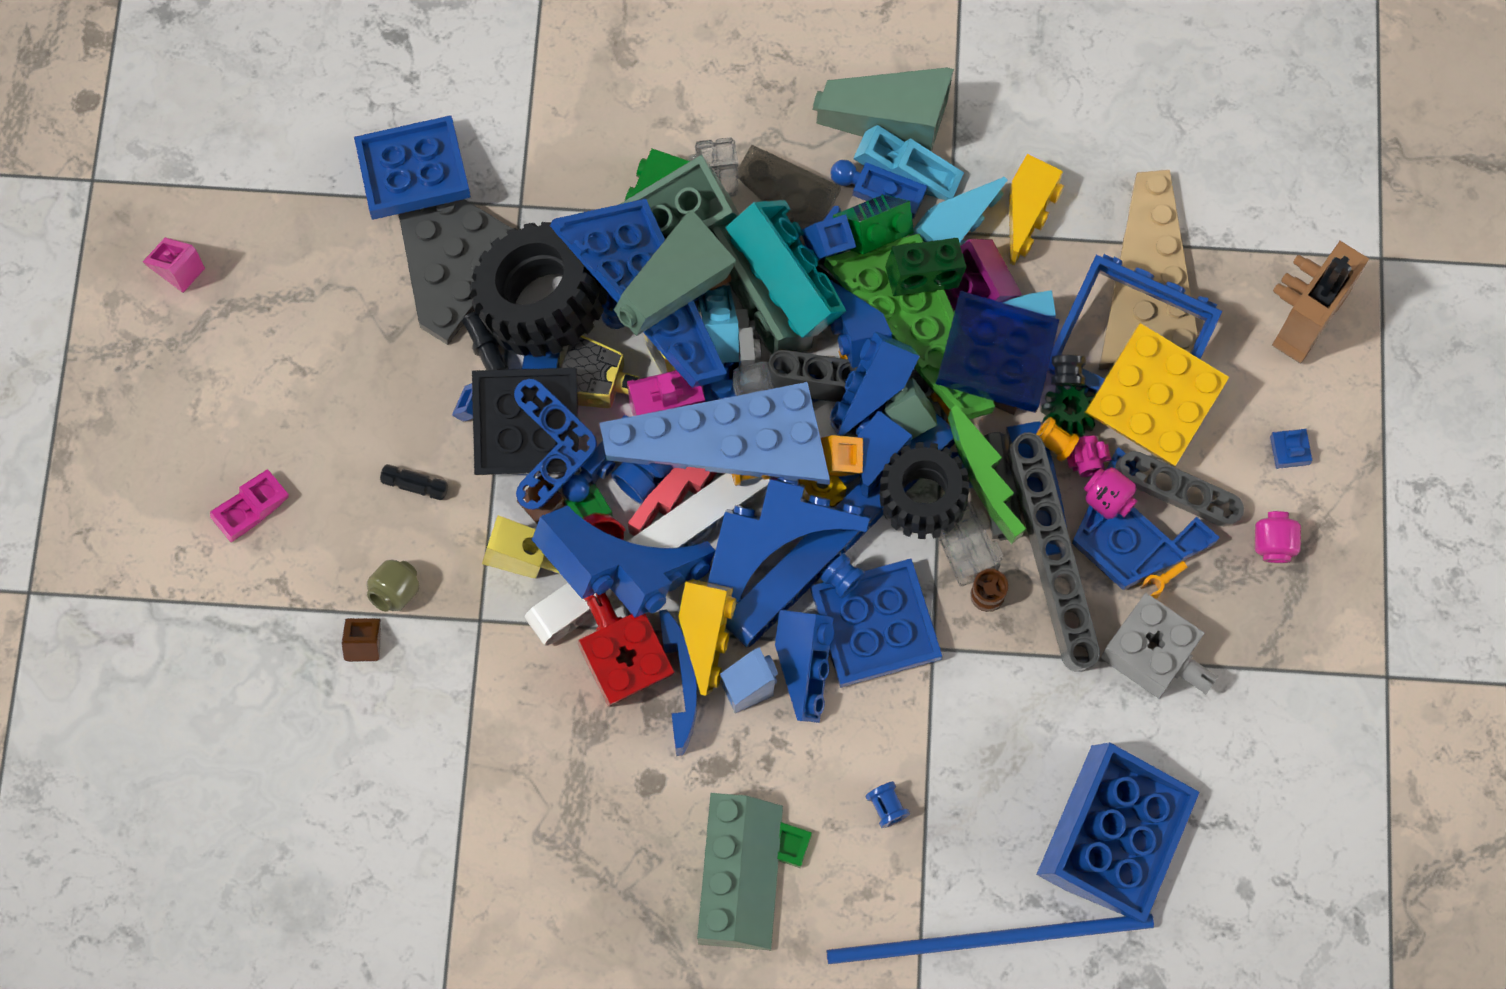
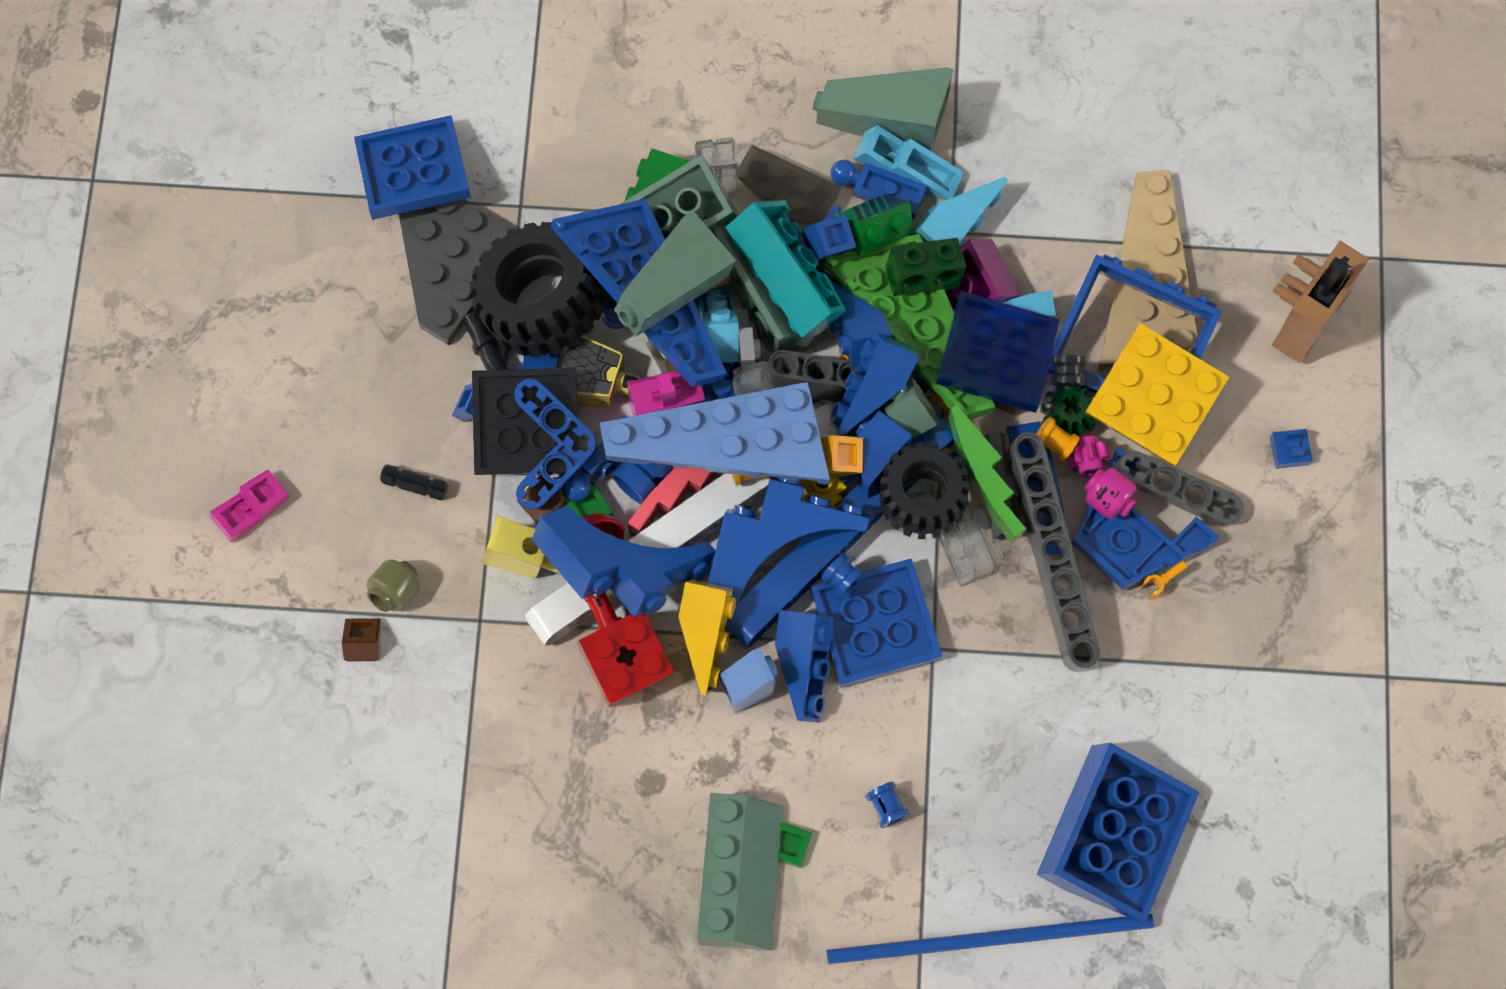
dark pink slope [143,237,205,293] -> none
blue slope [659,610,697,756] -> none
reddish brown wheel [970,569,1008,612] -> none
yellow slope [1009,154,1064,266] -> none
light grey brick [1101,592,1219,699] -> none
dark pink head [1254,511,1301,563] -> none

